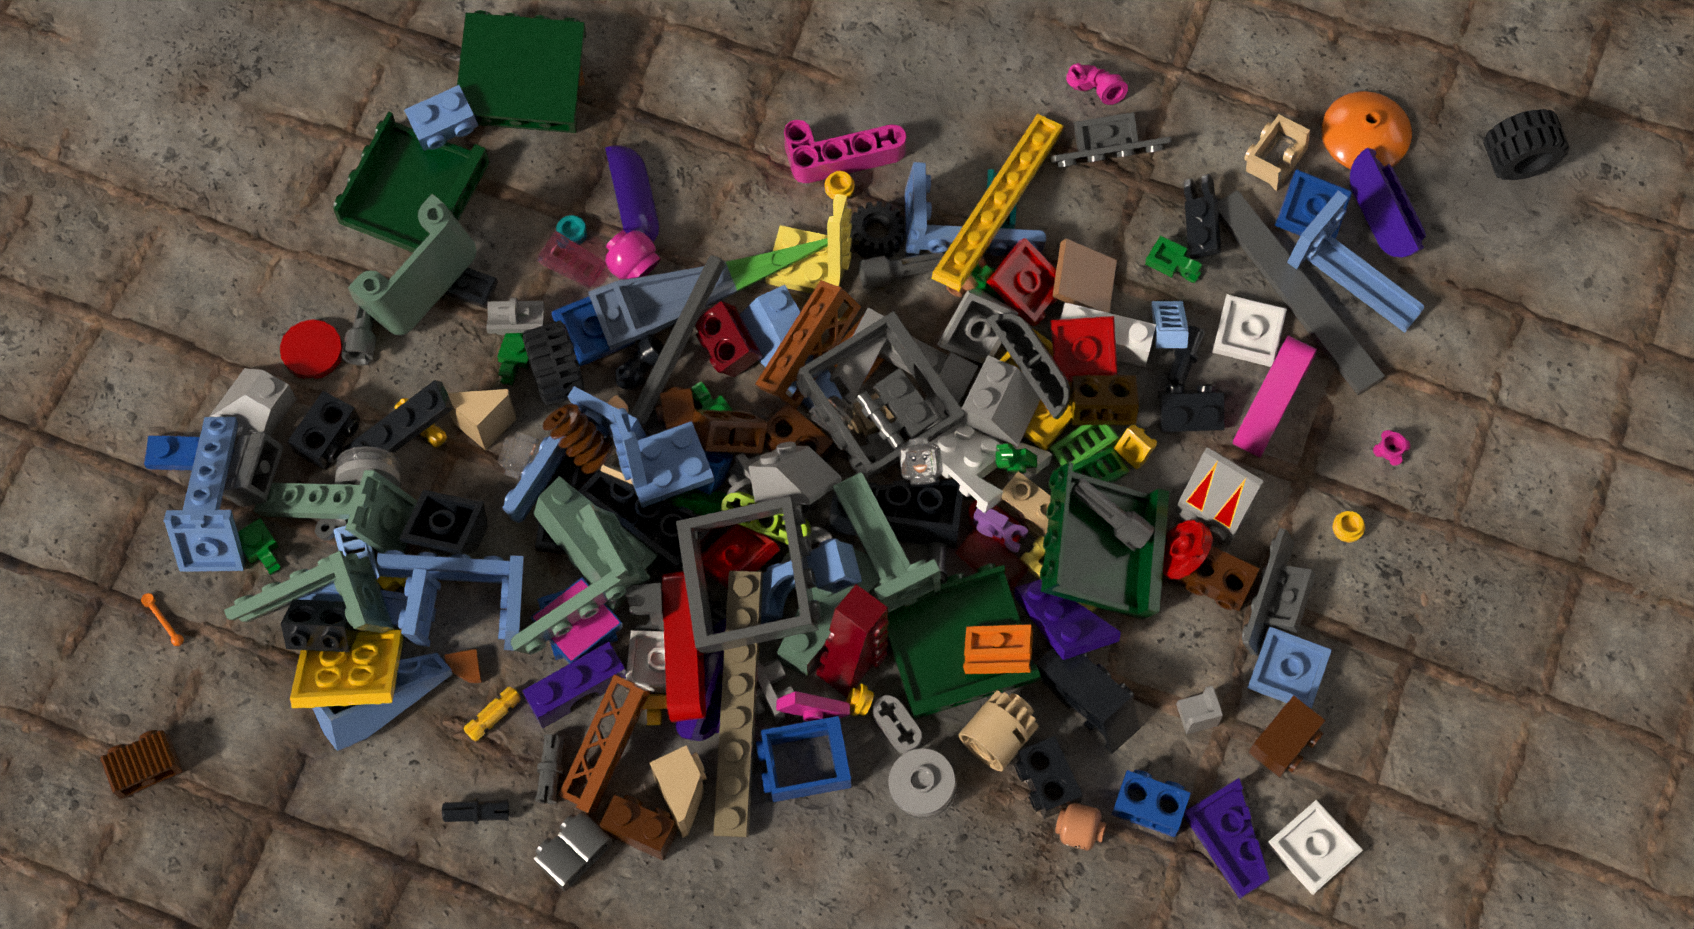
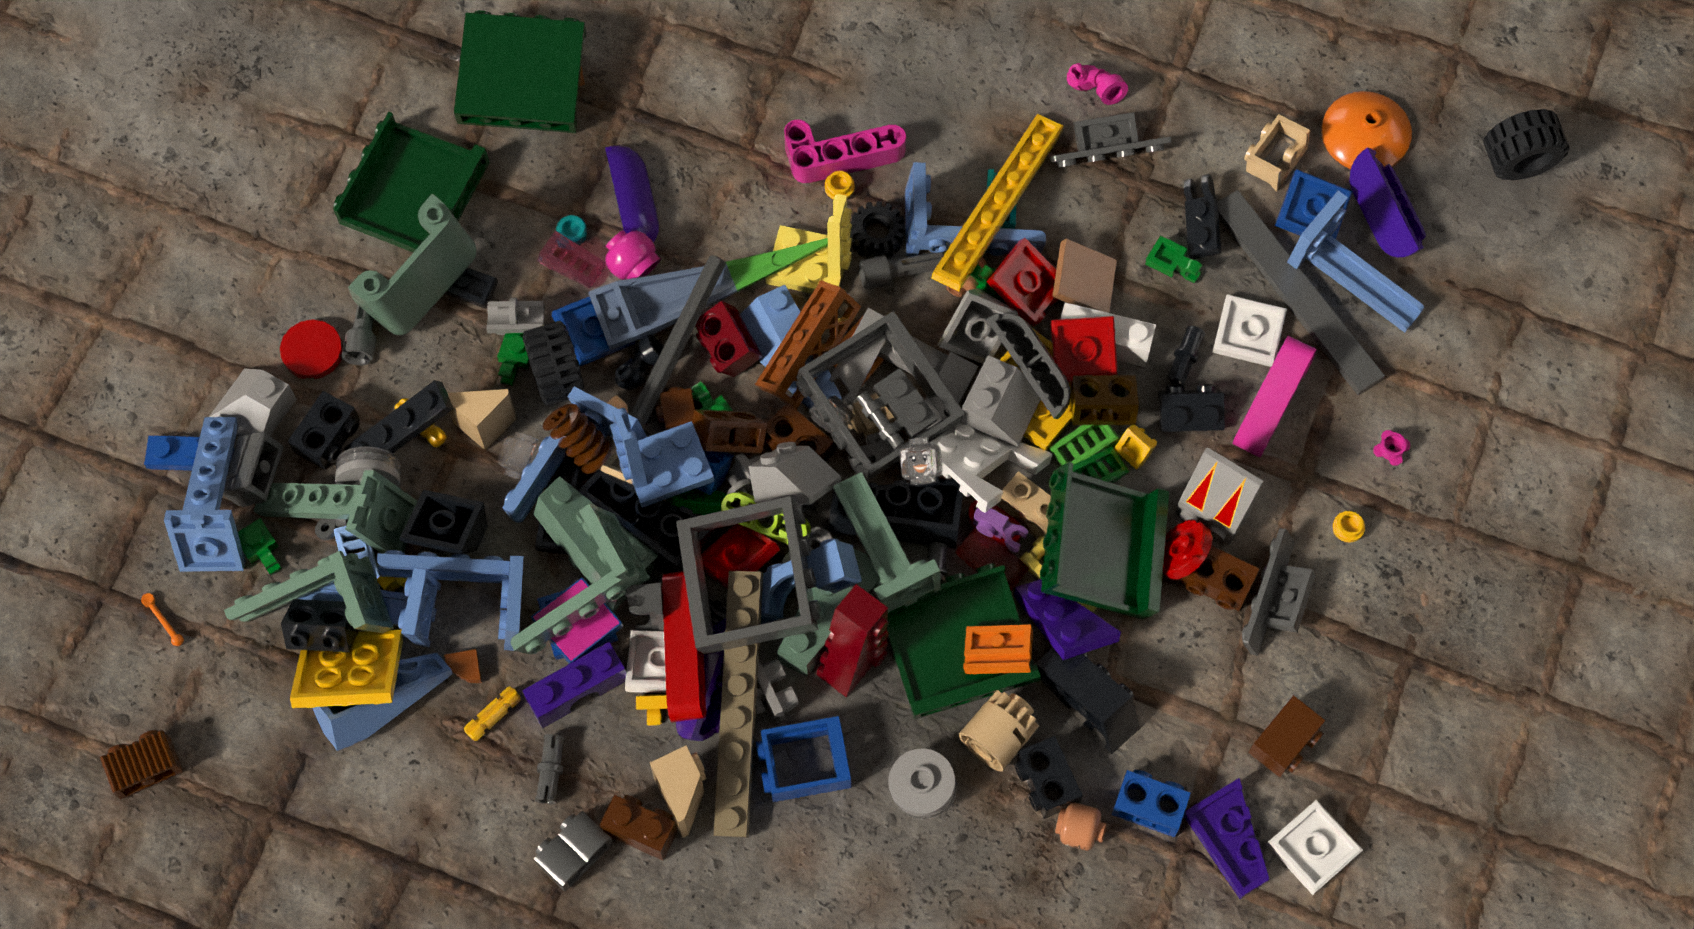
medium blue bracket [404,85,478,150] -> none
black axle [442,798,509,824] -> none
dark orange fence [558,674,651,813] -> none
dark pink plate [776,691,850,721] -> none
yellow plate [846,684,874,716] -> none
light grey beam [873,695,922,754] -> none
green plate [996,443,1037,474] -> none
dark grey piece [1072,478,1154,552] -> none
light blue slope [1151,301,1189,348] -> none
light grey panel [1176,686,1223,735] -> none
medium blue plate [1247,627,1332,708] -> none

